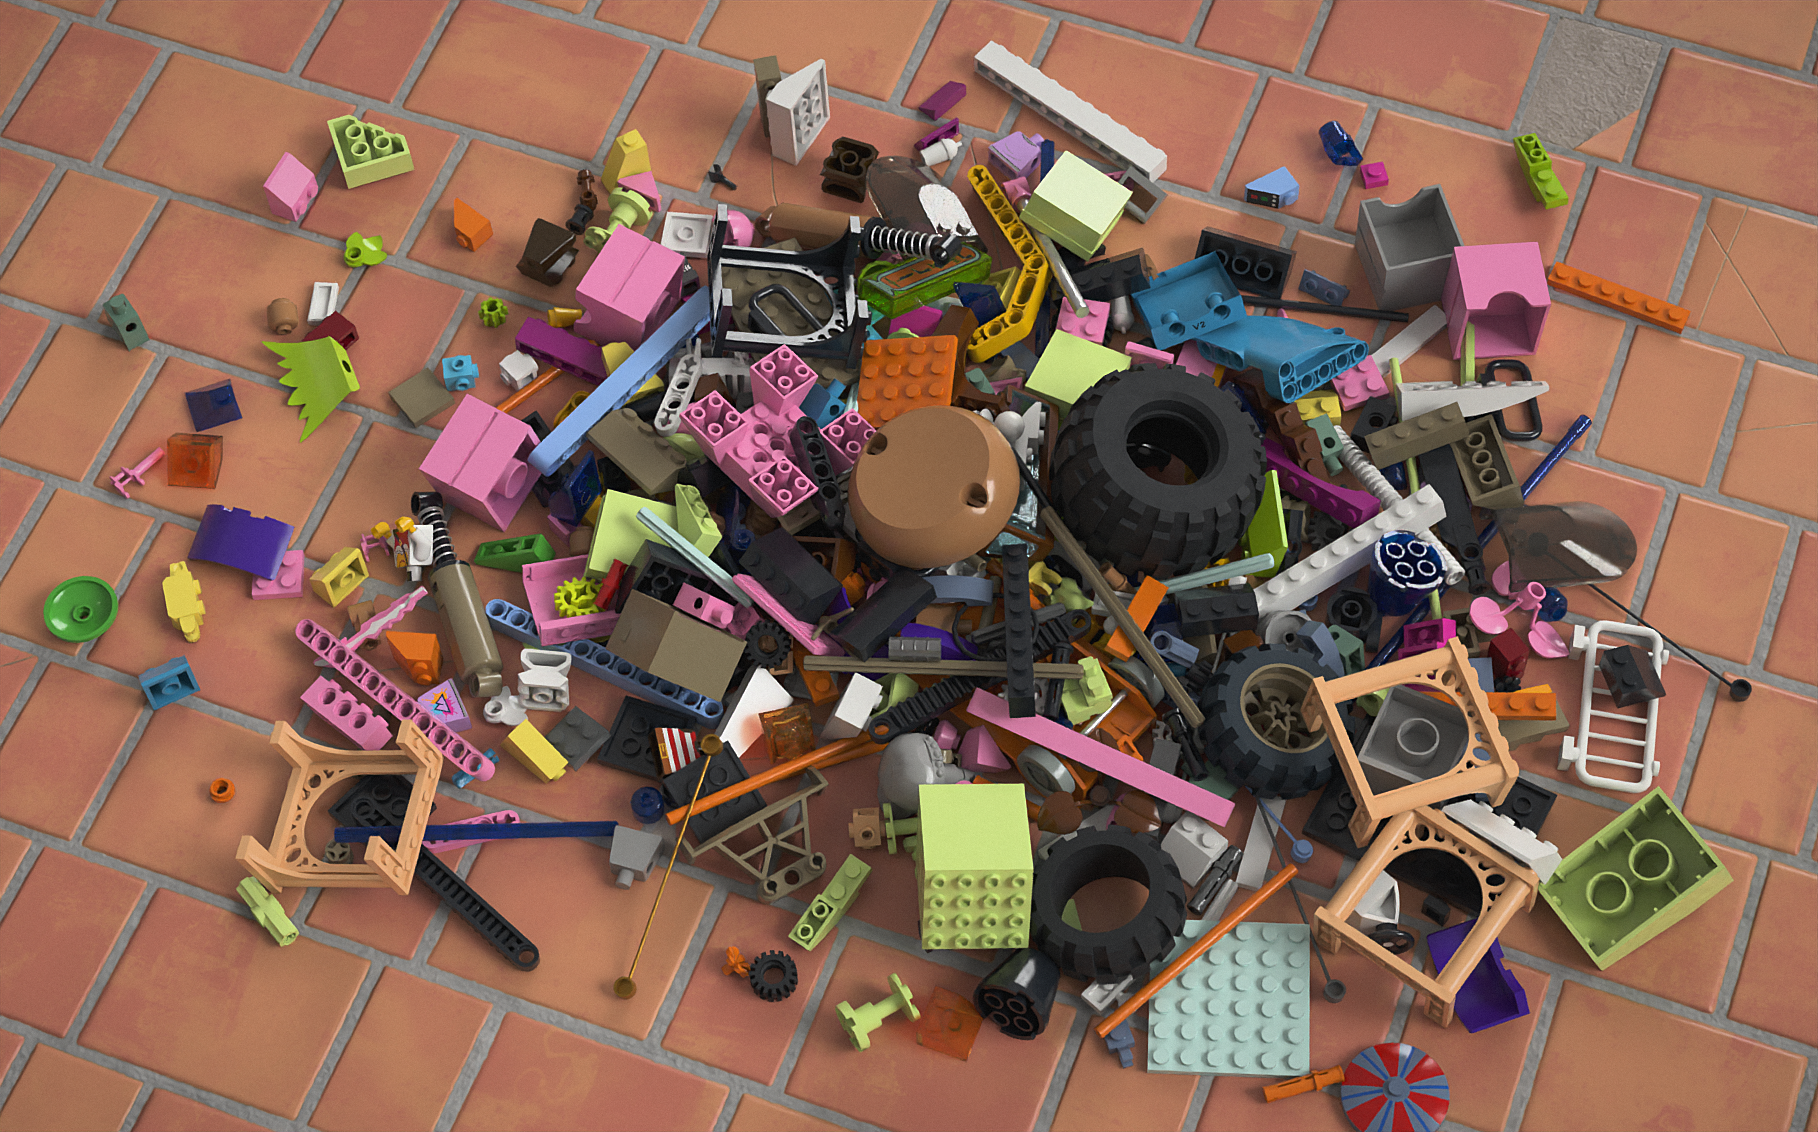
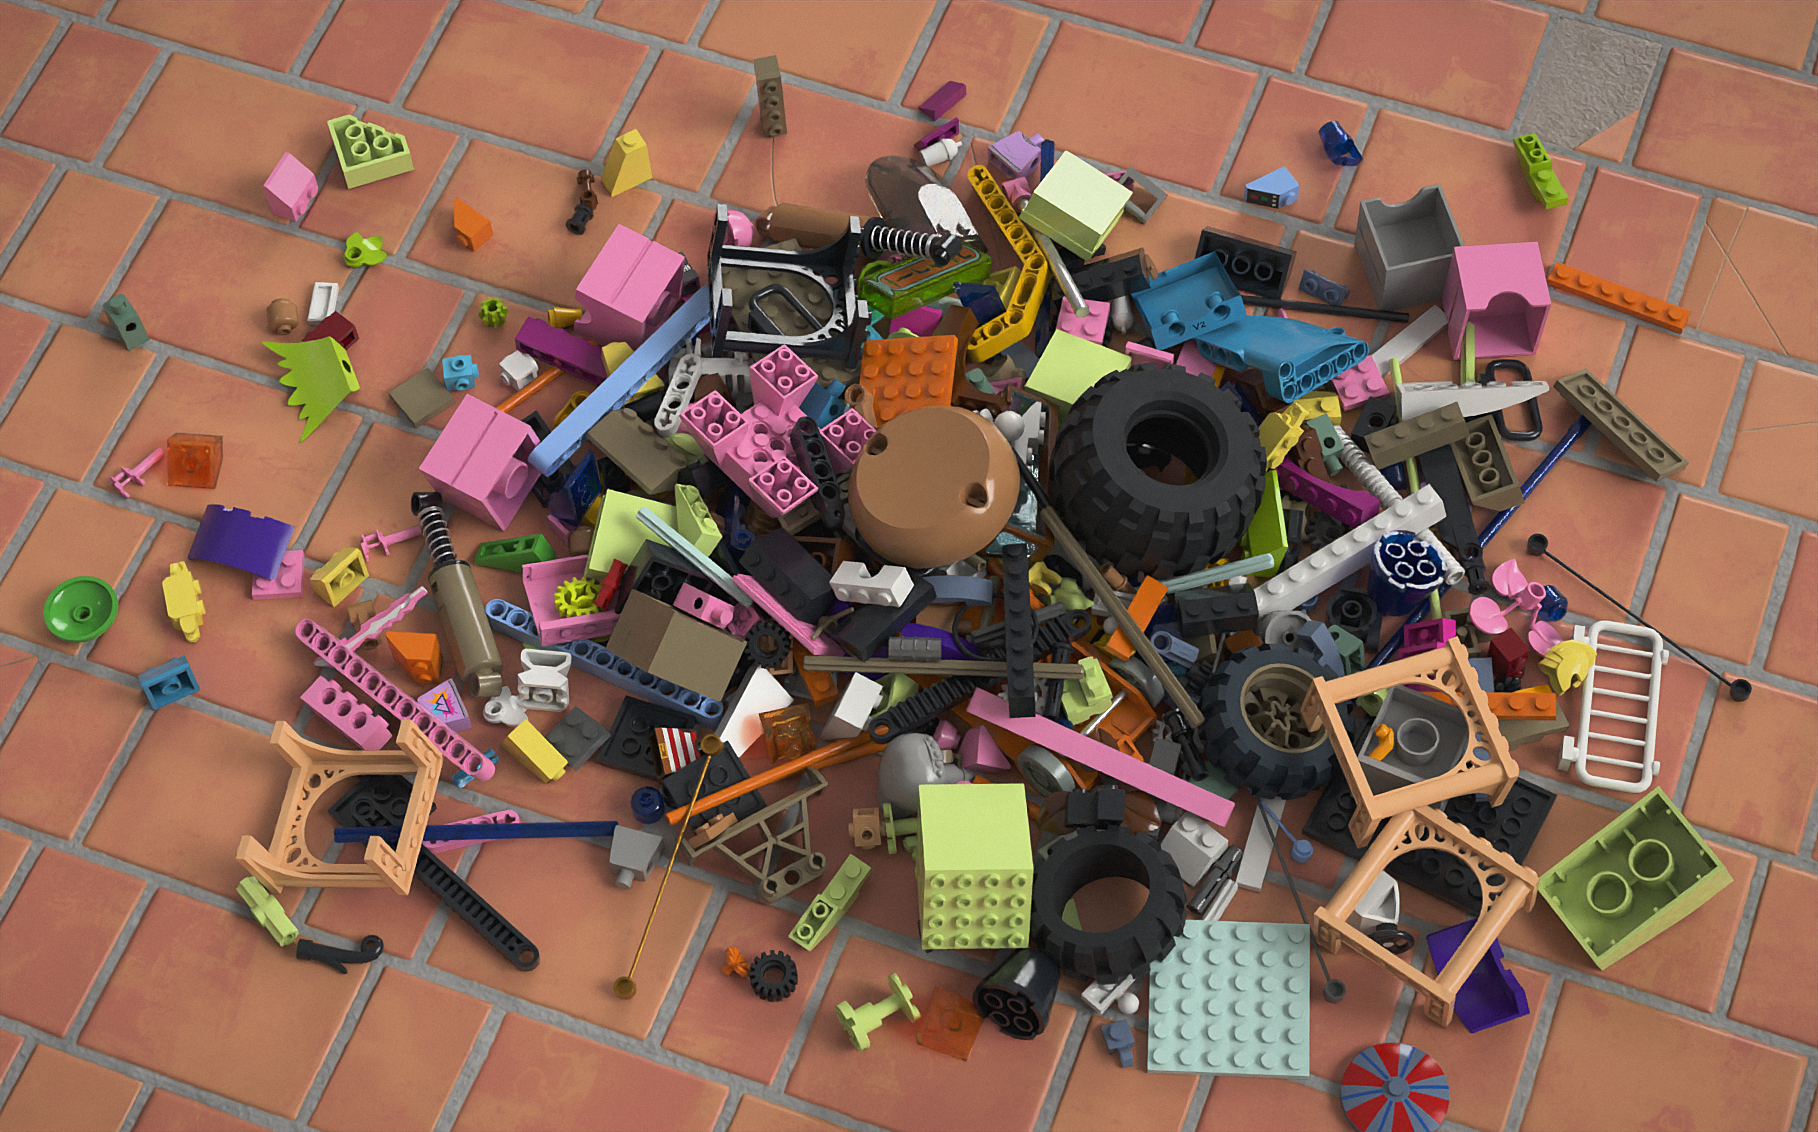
clear blue slope [185,379,243,432] -> none
orange plate [209,778,235,803] -> none
dark tan wheel [325,838,354,864] -> none
torso [370,516,433,582] -> none
dark brown piece [516,218,579,287] -> none
yellowish green piece [583,187,653,253] -> none
bright pink slope [617,171,661,213] -> none
white plate [661,212,713,258] -> none
black hand [708,164,737,190] -> none
white slope [765,59,830,166] -> none
dark brown piece [820,136,879,203] -> none
white brick [974,40,1167,183] -> none
orange piece [1094,863,1299,1039] -> none
orange pin [1262,1065,1345,1104] -> none
dark pink plate [1360,162,1389,189] -> none
black plate [1421,894,1451,927] -> none
white slope [1441,800,1562,885] -> none
clear smoke windscreen [1479,501,1637,593] -> none
black slope [1599,645,1666,708] -> none
none -> black plant [296,935,384,974]
none -> medium nougat plate [688,812,738,849]
none -> white arch [829,561,914,607]
none -> medium nougat piece [845,384,878,430]
none -> black brick [1064,785,1125,830]
none -> light yellow hinge [1259,402,1308,471]
none -> light orange arm [1368,724,1394,762]
none -> light yellow helmet [1538,640,1598,696]
none -> dark tan plate [1553,369,1689,482]

